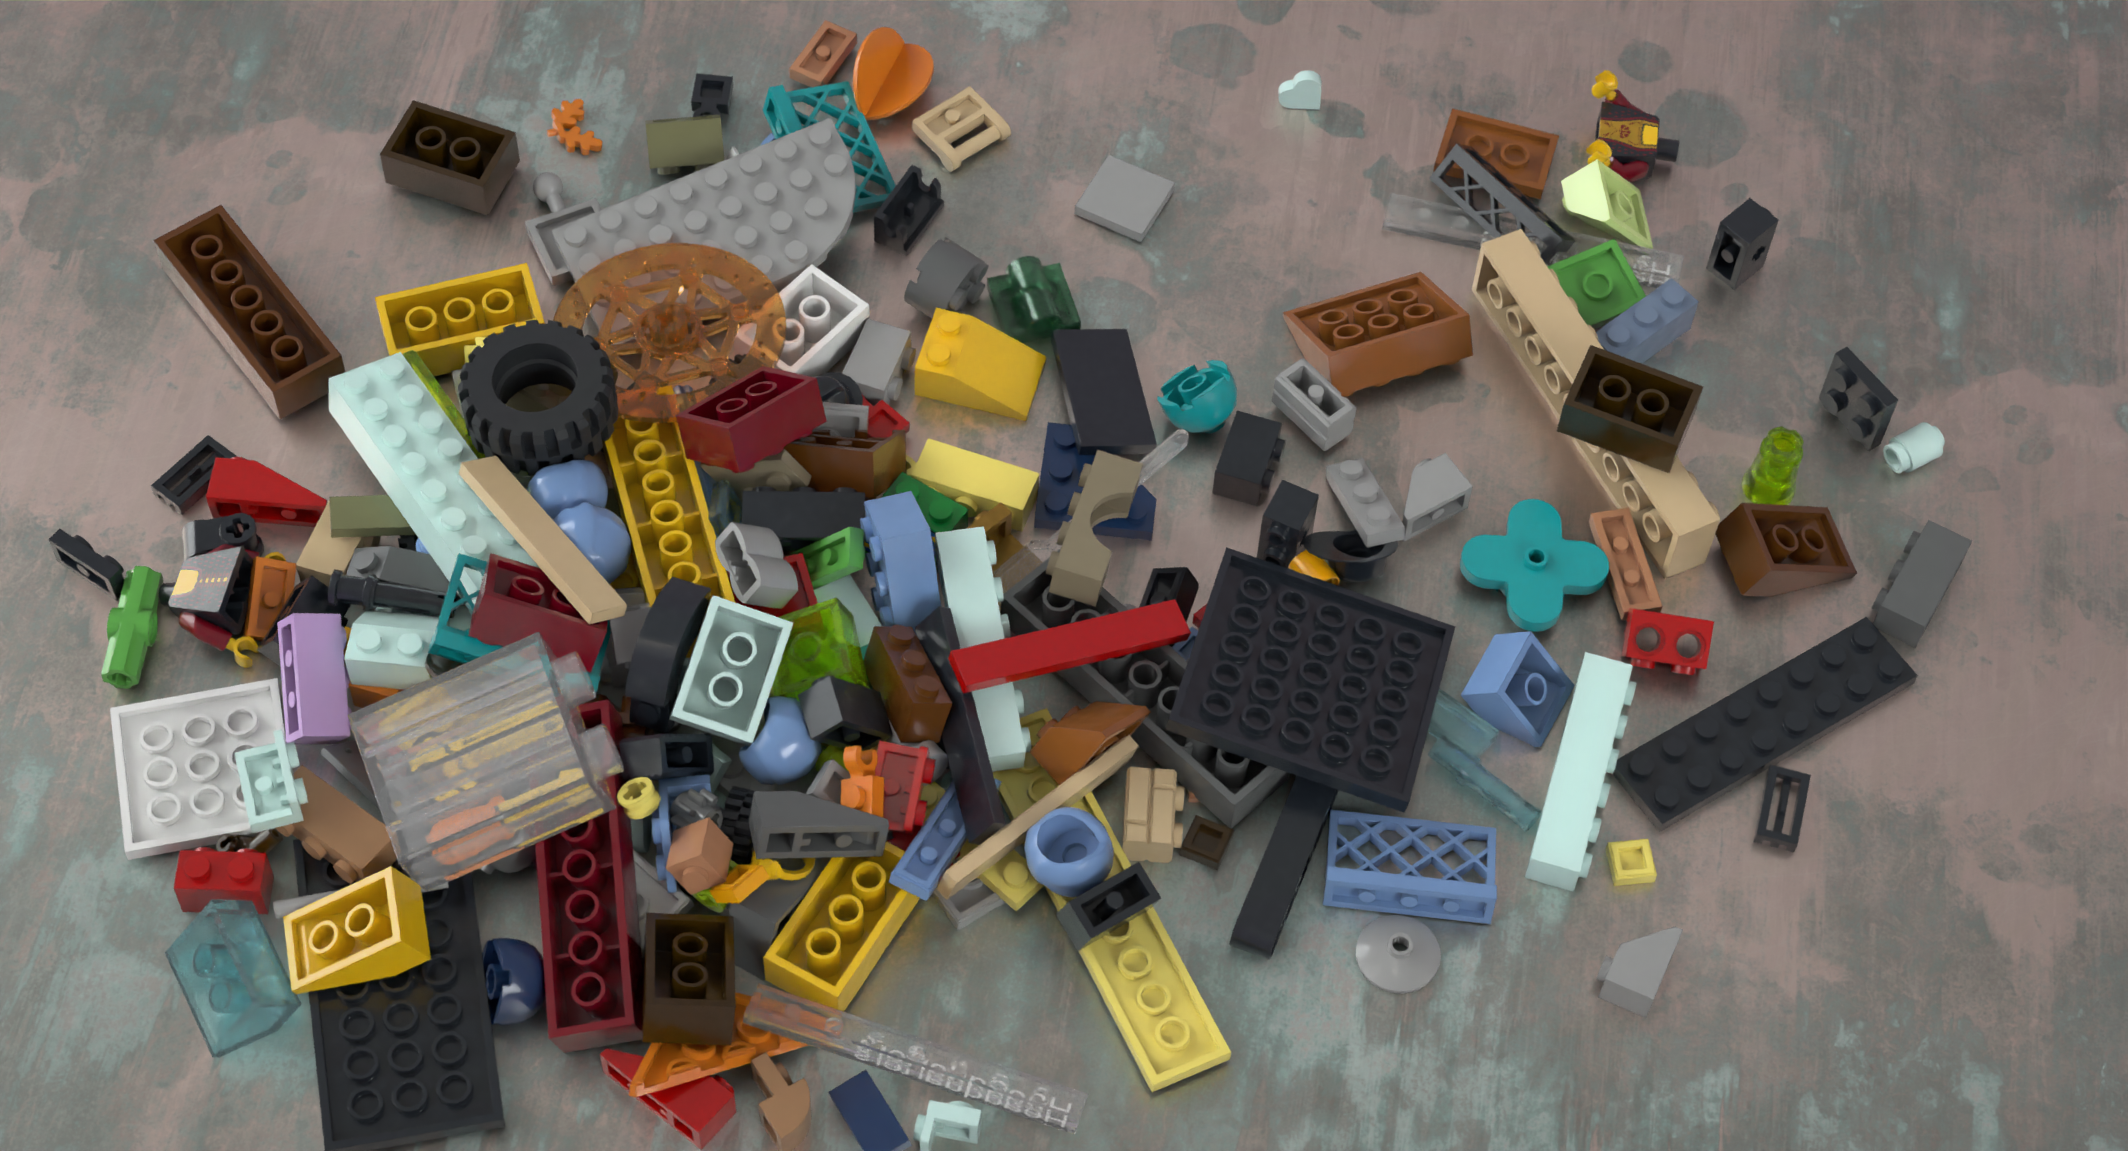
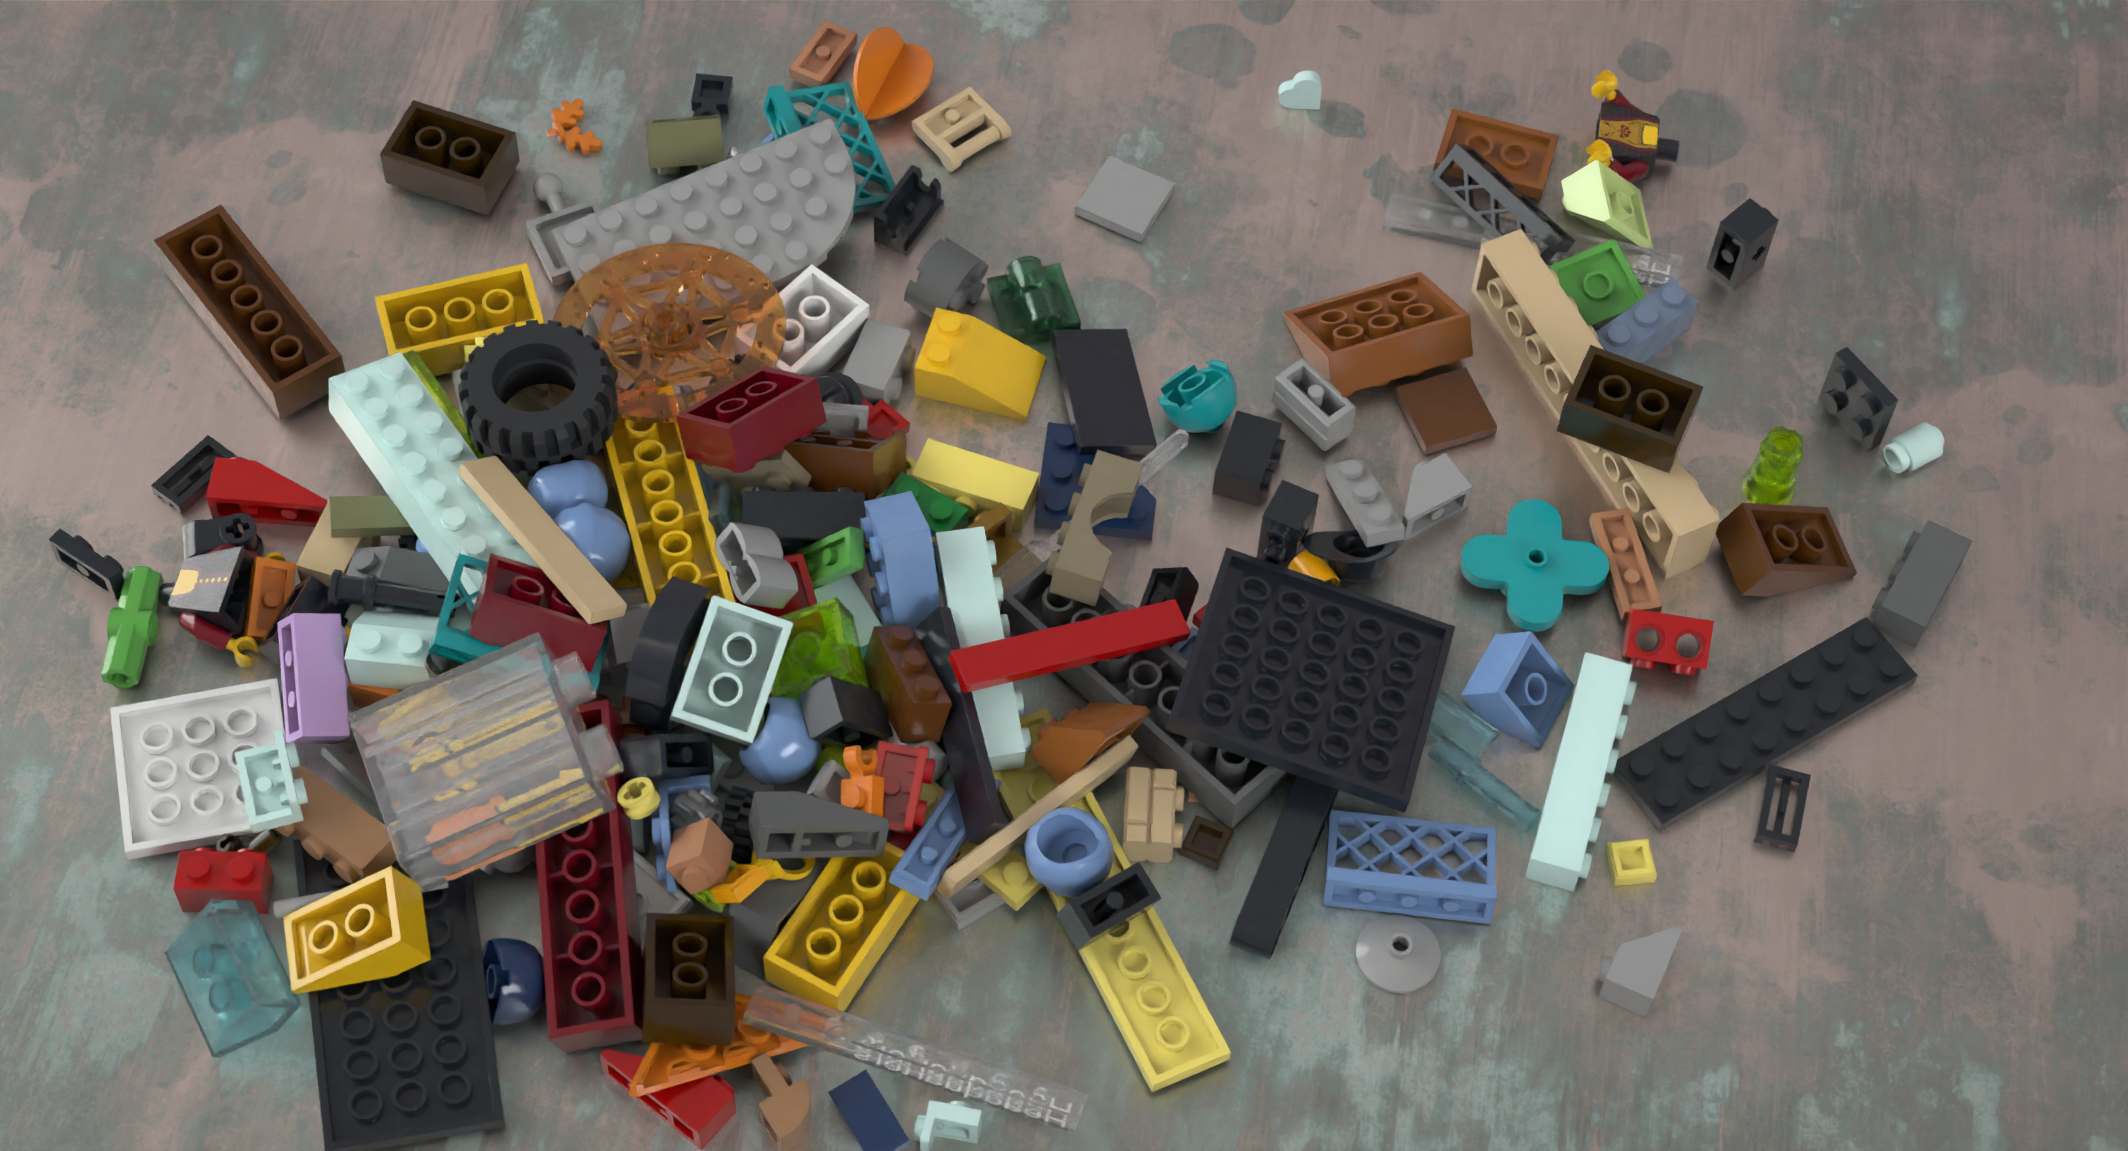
none -> reddish brown tile [1394,367,1497,455]

